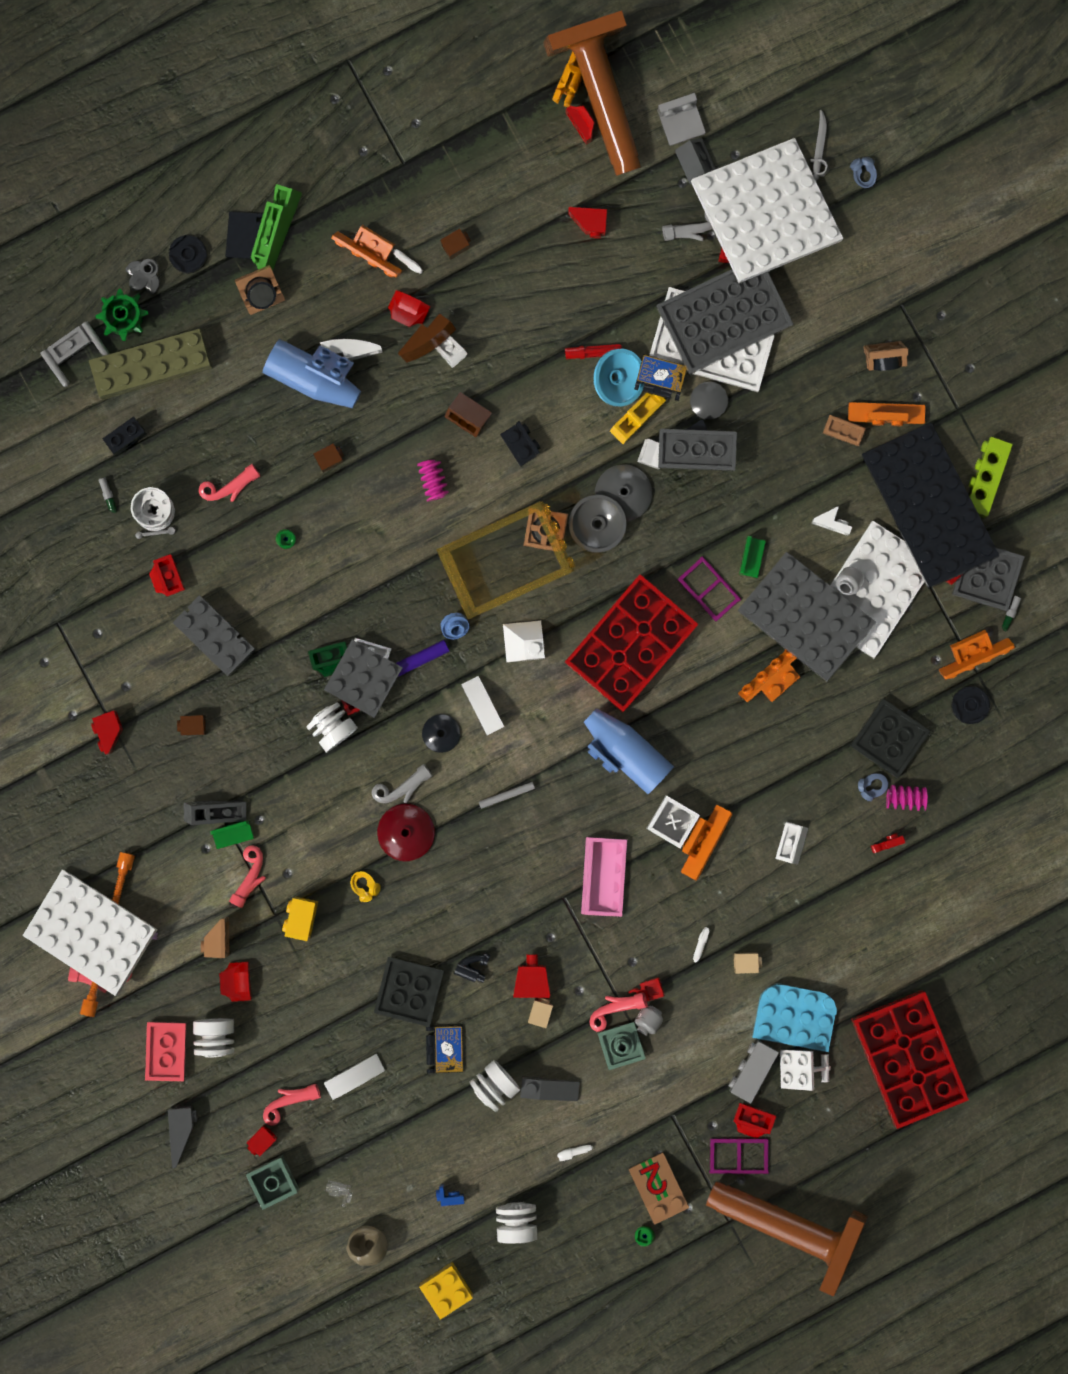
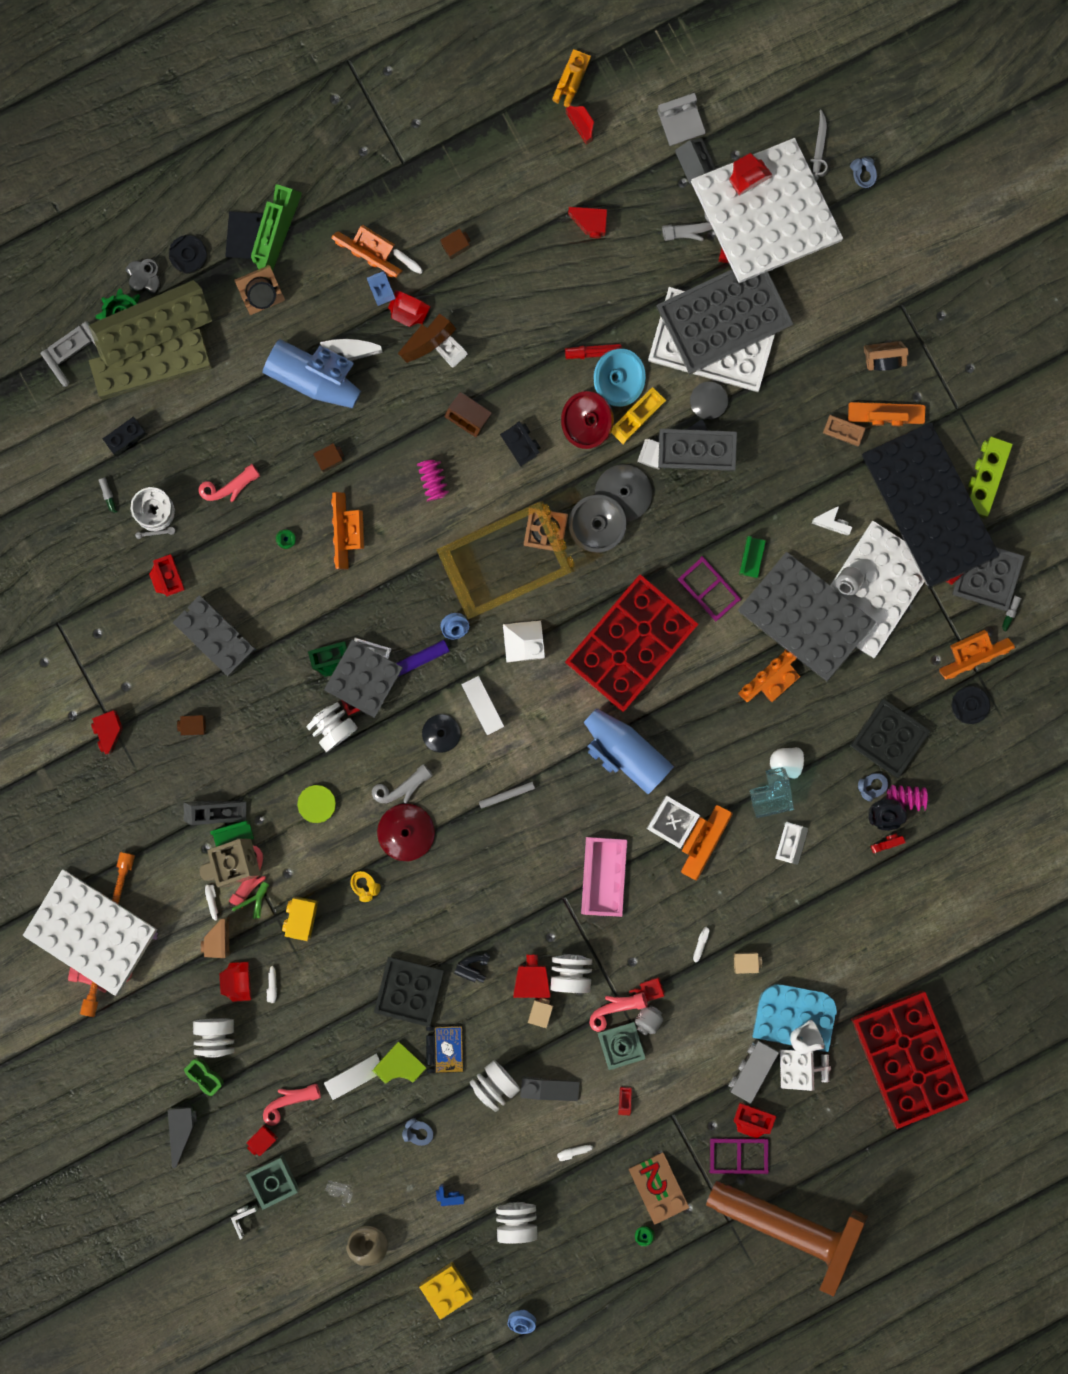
coral plate [145,1022,186,1082] -> none
dark orange piece [543,10,641,176] -> none
piece [634,354,687,401] -> none
none -> olive brick [88,280,212,366]
none -> bright green brick [184,1057,224,1096]
none -> dark tan brick [199,839,261,887]
none -> white piece [205,884,218,921]
none -> white bracket [231,1205,258,1239]
none -> bright green plant [232,882,269,919]
none -> white piece [267,966,277,1003]
none -> lime tile [297,785,336,823]
none -> orange bracket [331,492,364,569]
none -> medium blue bracket [367,271,395,306]
none -> lime tile [372,1042,426,1084]
none -> sand blue piece [402,1118,433,1146]
none -> medium blue plate [507,1310,537,1334]
none -> white wheel [551,954,592,993]
none -> dark red dish [561,391,613,449]
none -> red piece [618,1087,632,1116]
none -> red slope [729,153,772,196]
none -> clear light blue panel [750,766,794,818]
none -> white hair [770,747,804,779]
none -> white hair [790,1020,825,1054]
none -> black tile [868,799,907,831]

